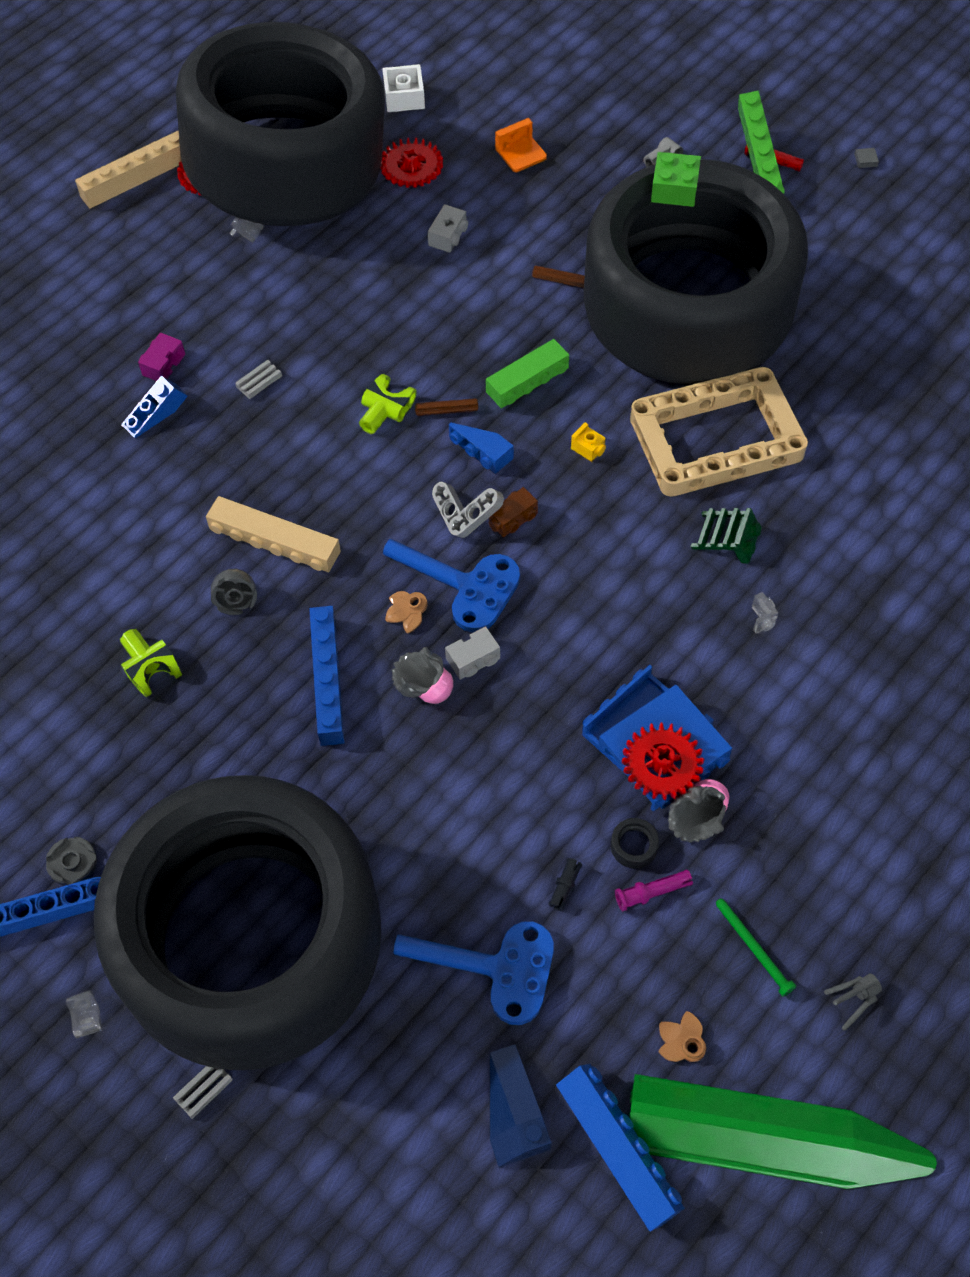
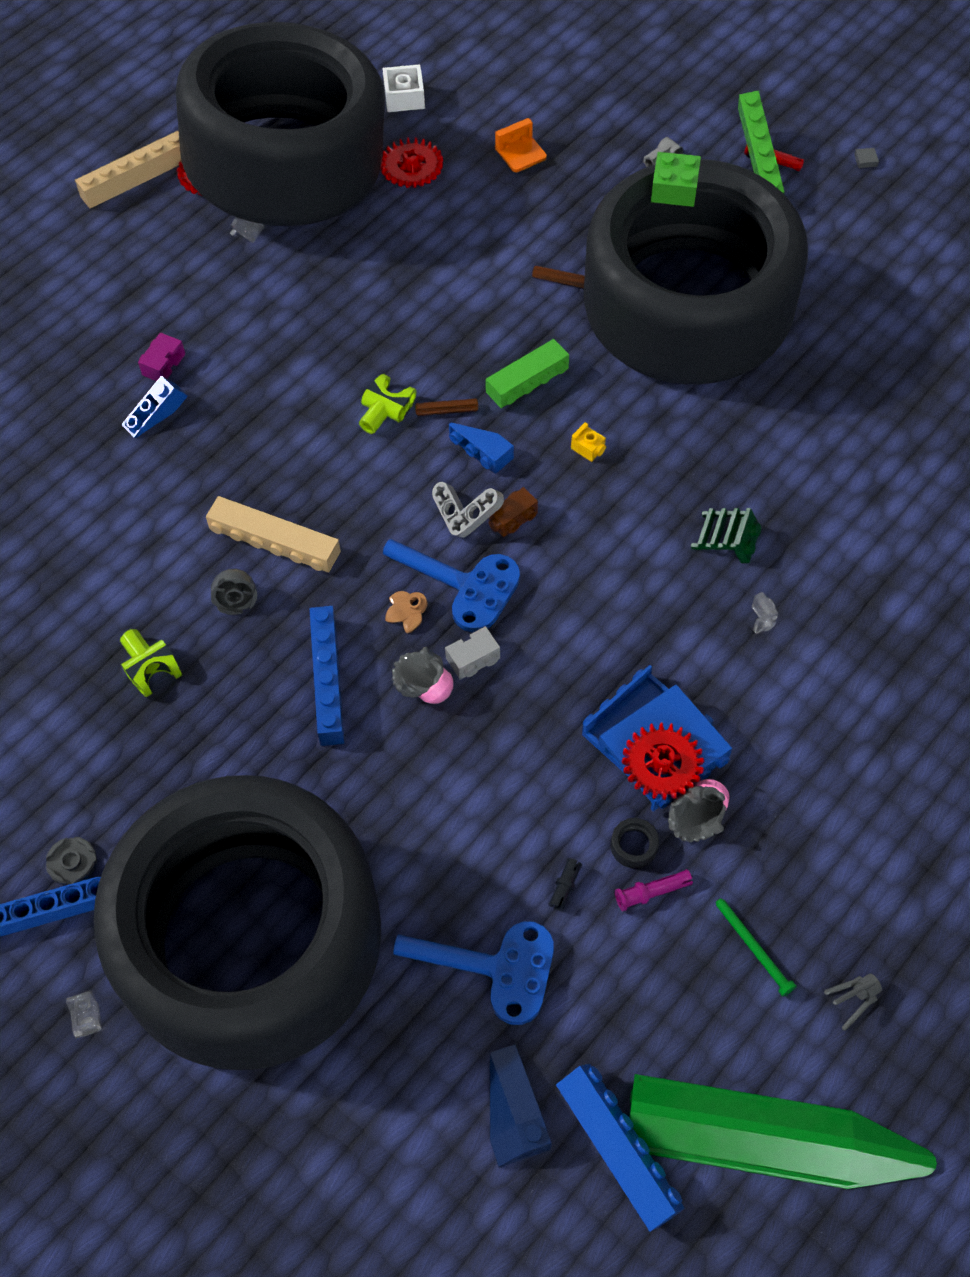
light grey tile [173,1066,233,1119] -> none
light grey tile [235,360,282,399] -> none
light grey brick [428,204,468,253] -> none
tan beam [630,367,808,497] -> none
medium nougat plate [659,1011,706,1062] -> none

